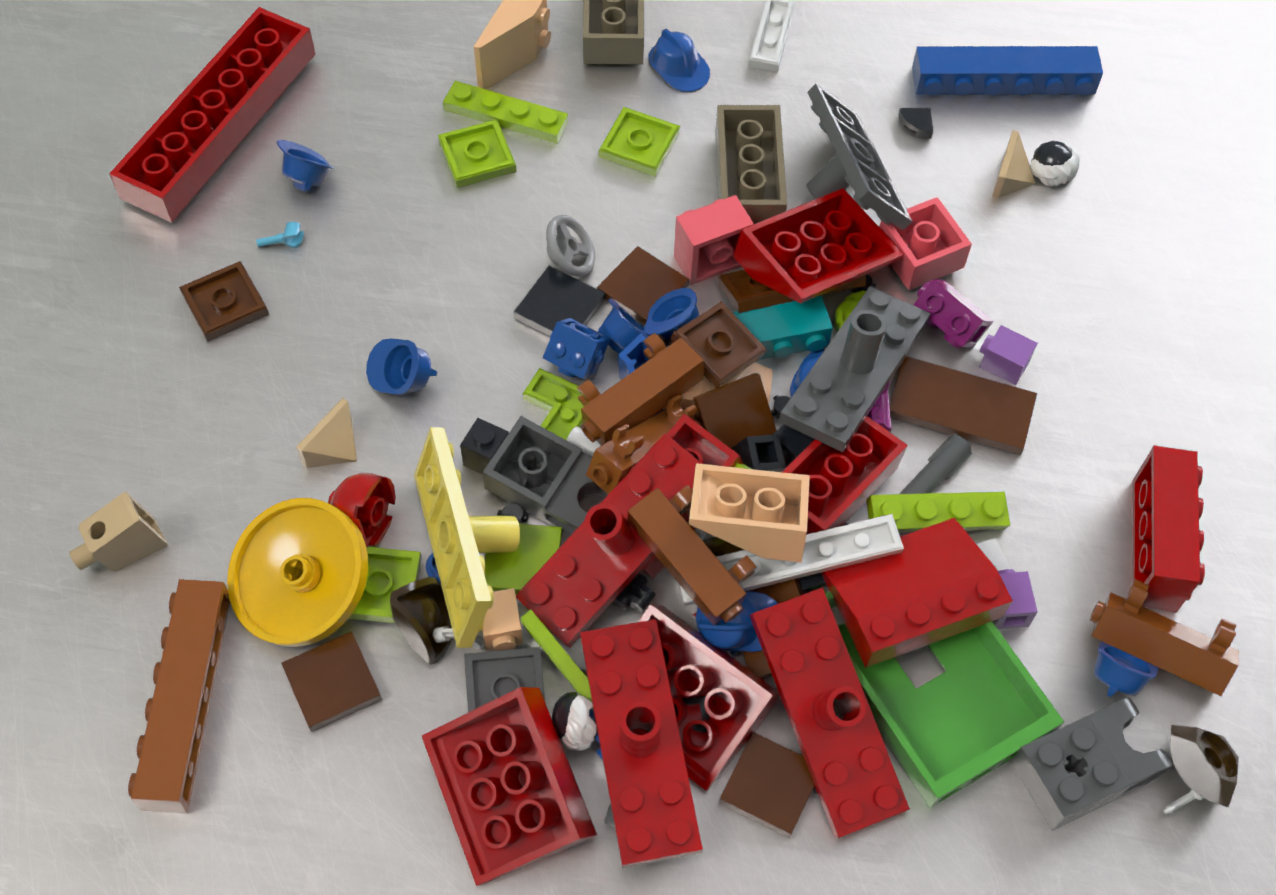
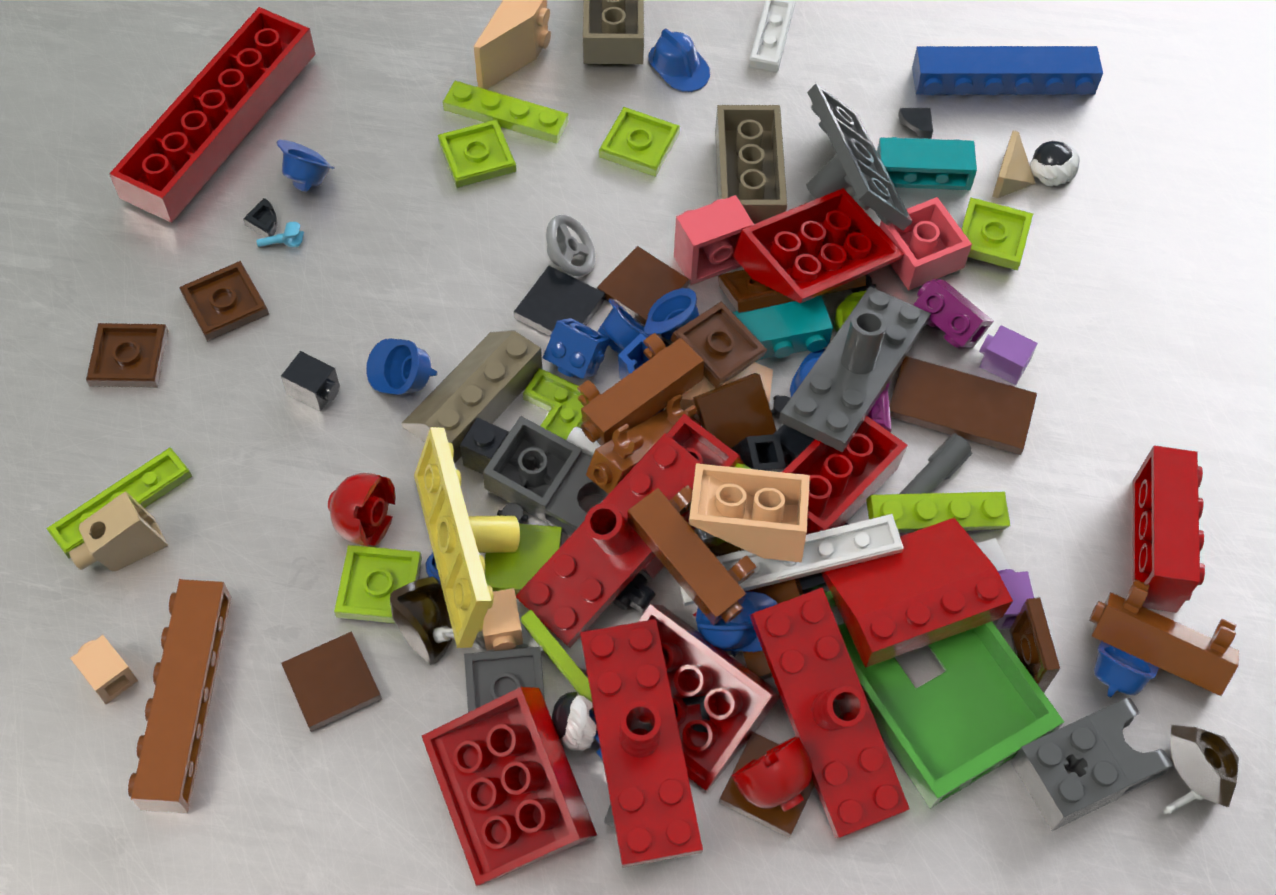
yellow dish [227,498,368,647] -> none
tan slope [296,398,357,468] -> none
none -> lime tile [46,447,192,558]
none -> light nougat brick [70,635,138,704]
none -> reddish brown tile [86,323,168,388]
none -> black tile [243,198,278,238]
none -> black brick [281,351,340,412]
none -> dark tan slope [401,330,543,463]
none -> red cylinder [731,736,813,812]
none -> teal brick [877,137,977,190]
none -> lime plate [961,197,1033,270]
none -> reddish brown tile [1009,597,1060,693]

